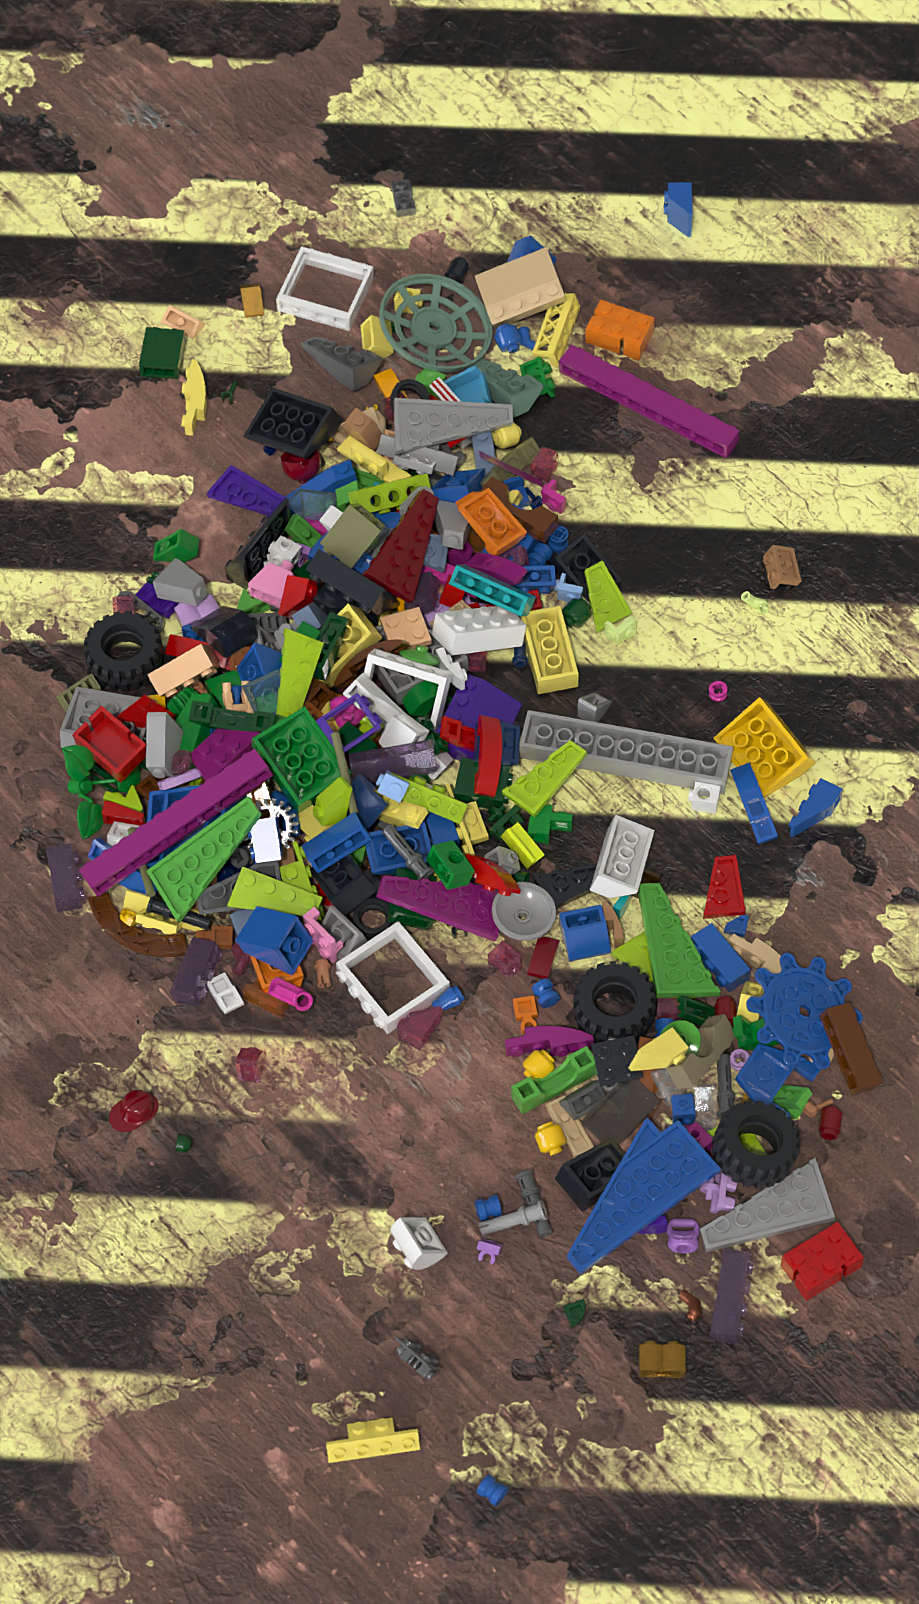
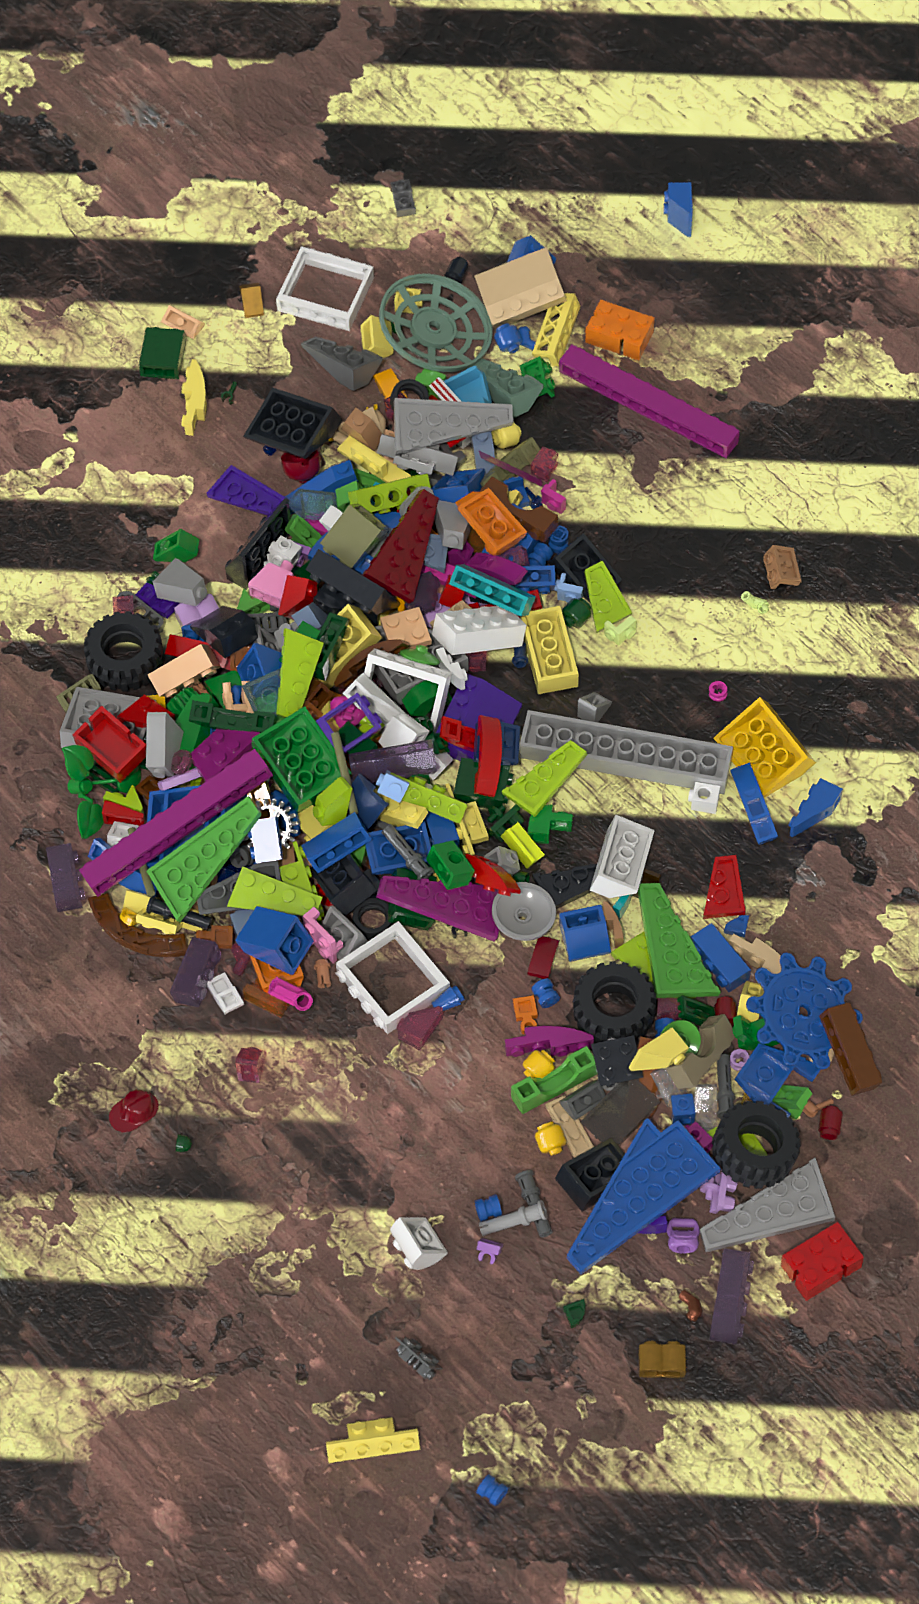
clear pink brick [488,941,522,978] -> none

